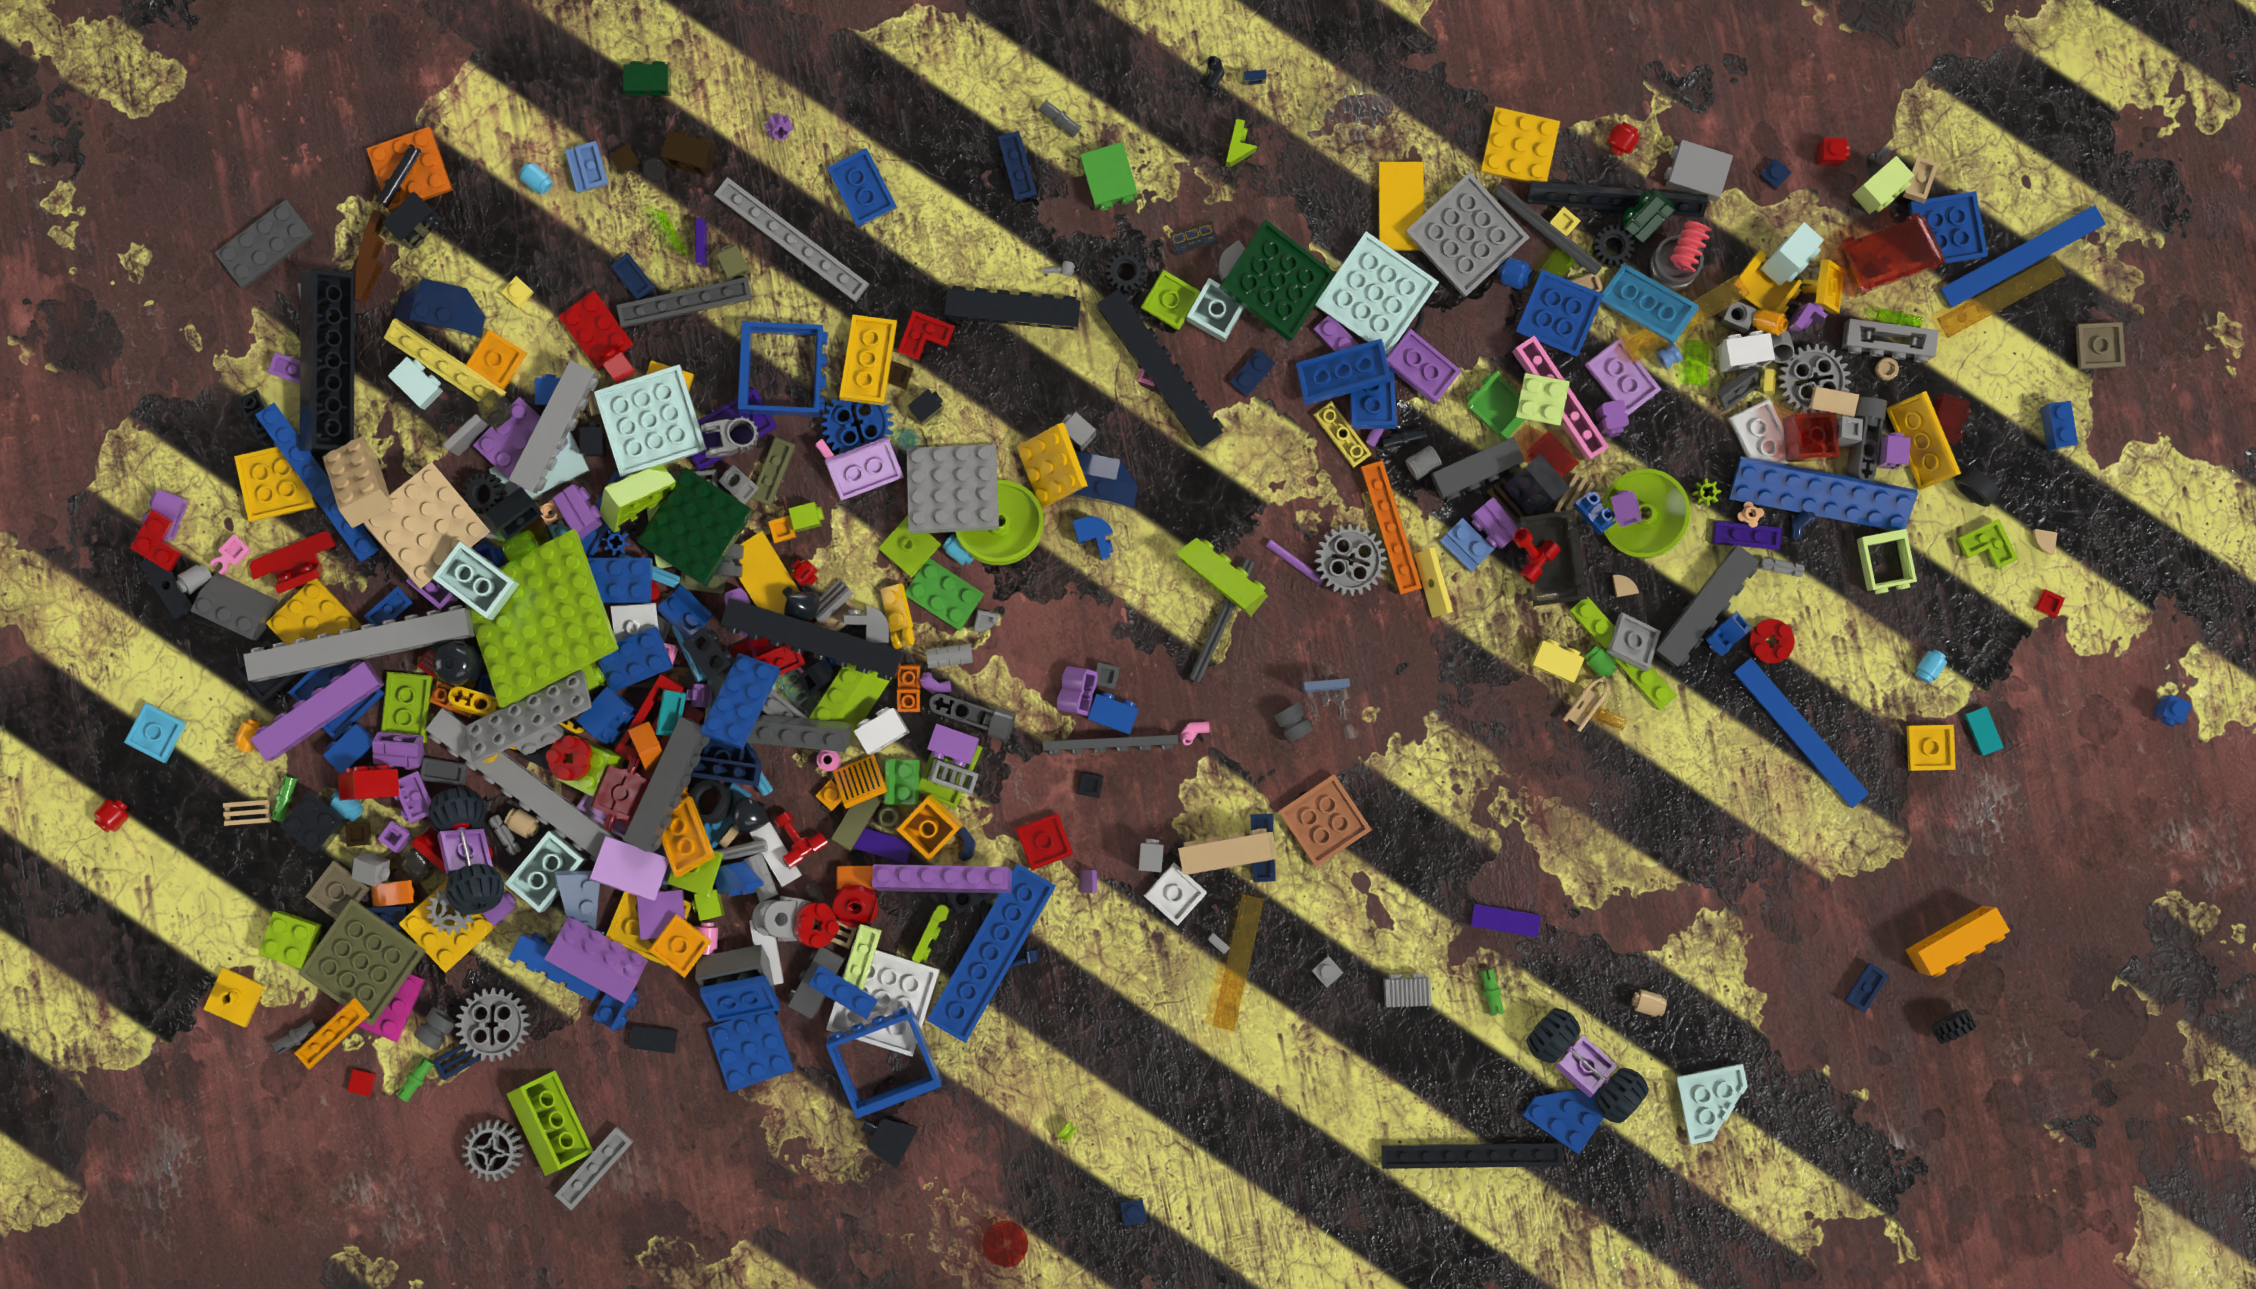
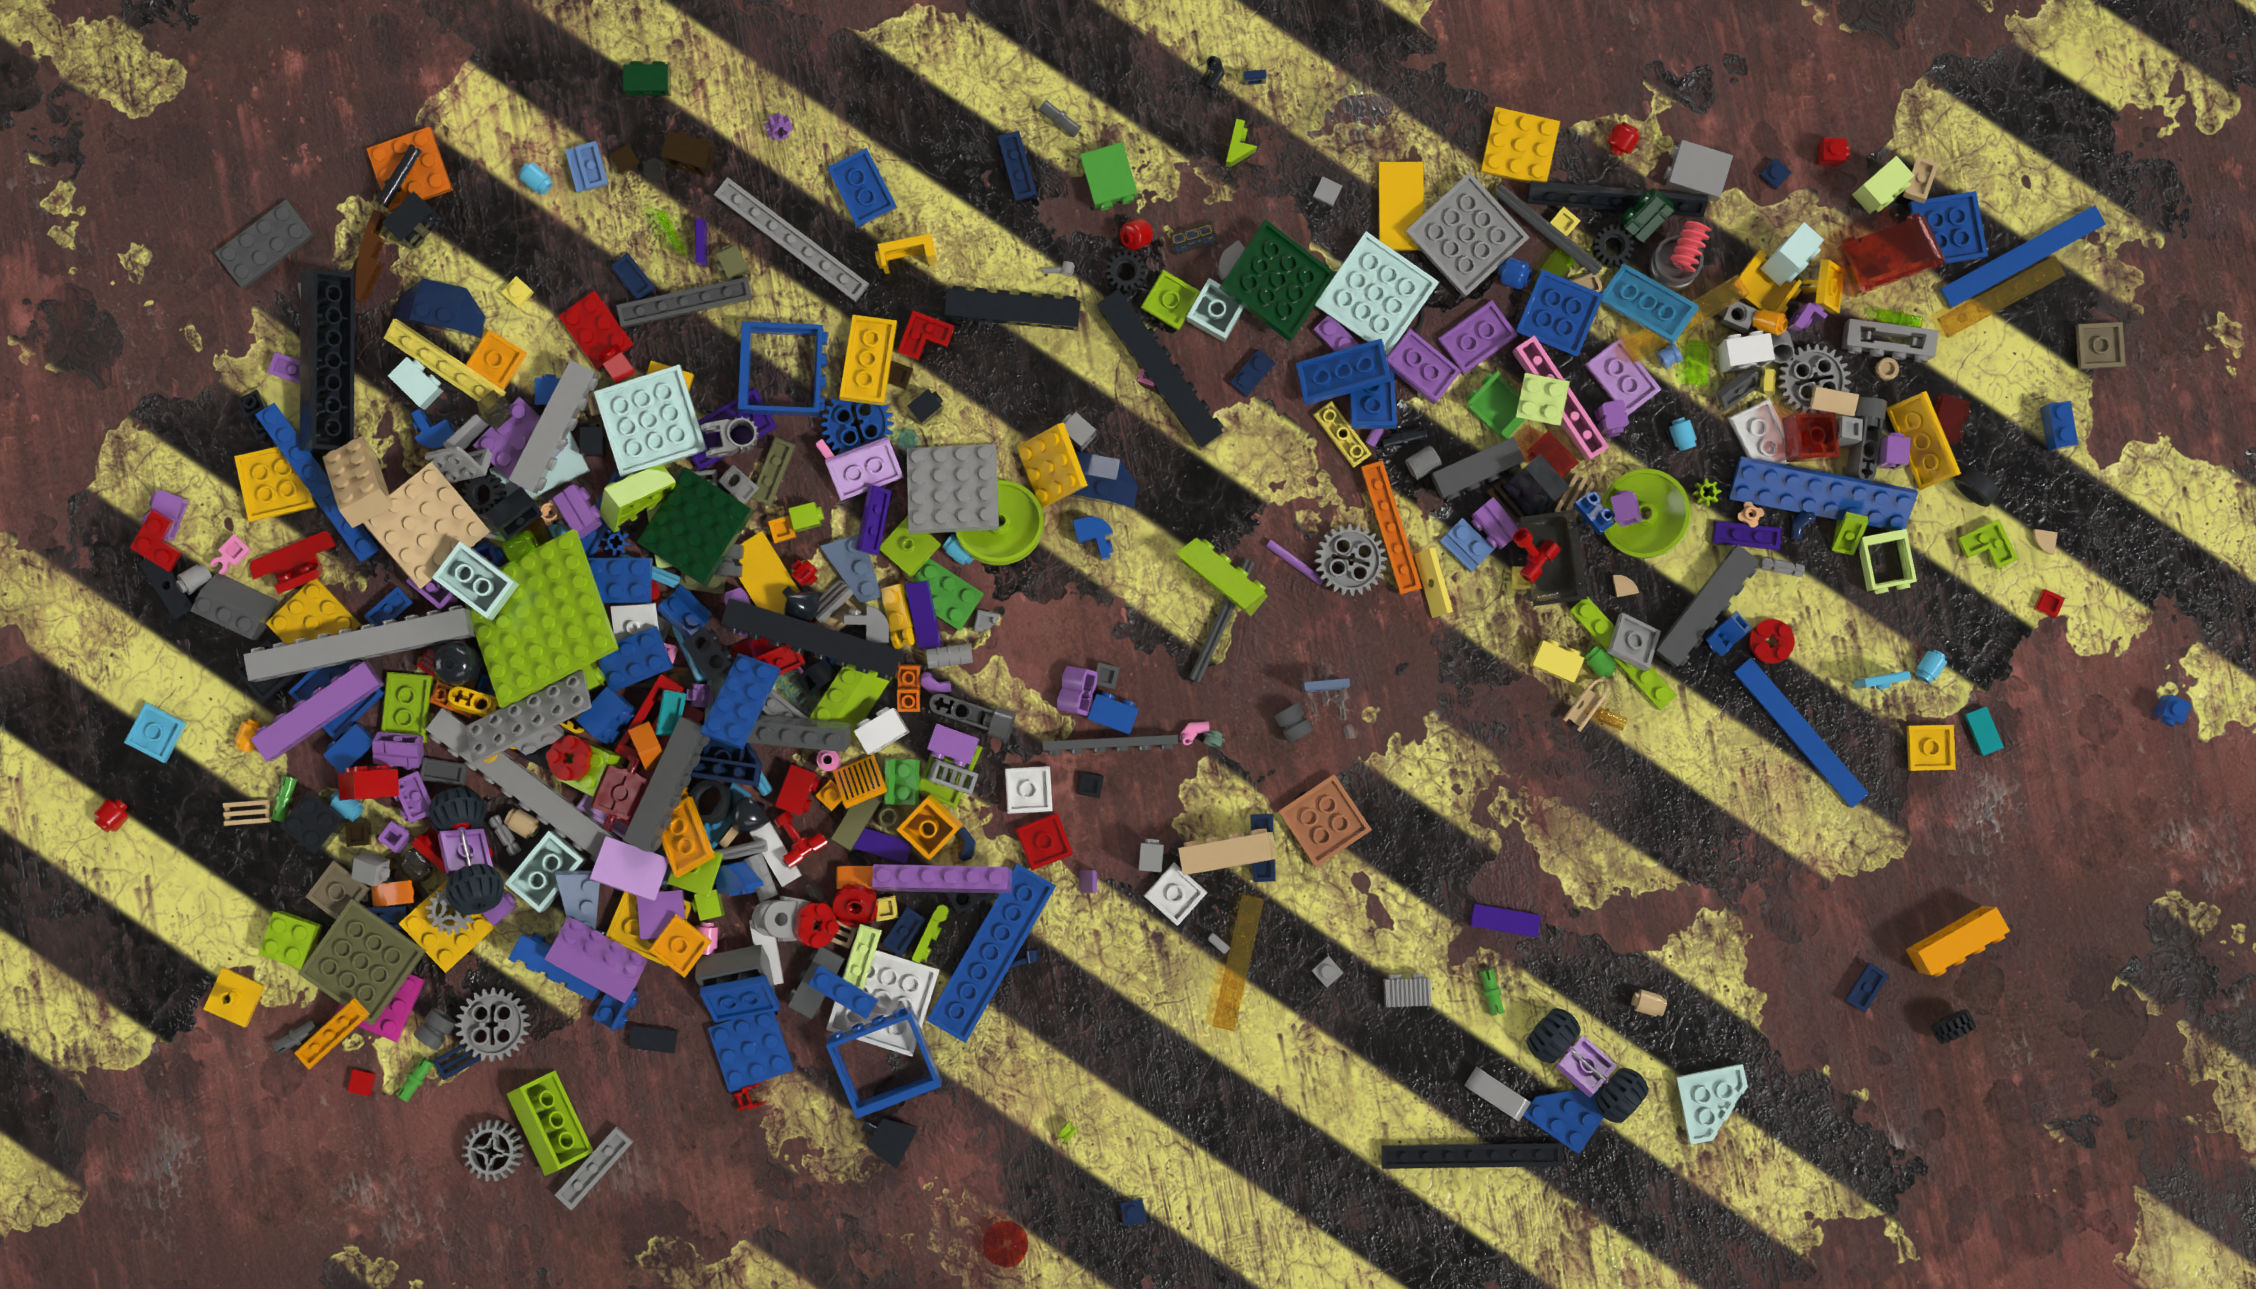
none -> blue brick [411,409,456,451]
none -> light grey bracket [425,446,493,483]
none -> red piece [732,1083,766,1112]
none -> red brick [775,764,820,816]
none -> sand blue wing [820,534,882,604]
none -> dark purple tile [856,485,891,556]
none -> yellow panel [875,233,938,274]
none -> light yellow tile [876,896,899,922]
none -> dark blue plate [882,907,926,957]
none -> dark purple tile [905,580,942,650]
none -> white plate [1005,766,1053,814]
none -> red head [1120,218,1153,250]
none -> sand green plate [1204,730,1225,748]
none -> light grey tile [1313,177,1342,207]
none -> medium lavender tile [1437,300,1518,375]
none -> light grey beam [1464,1067,1531,1121]
none -> light yellow plate [1511,566,1535,590]
none -> medium azure brick [1669,417,1697,452]
none -> lime slope [1832,512,1868,556]
none -> medium azure plate [1853,671,1911,690]

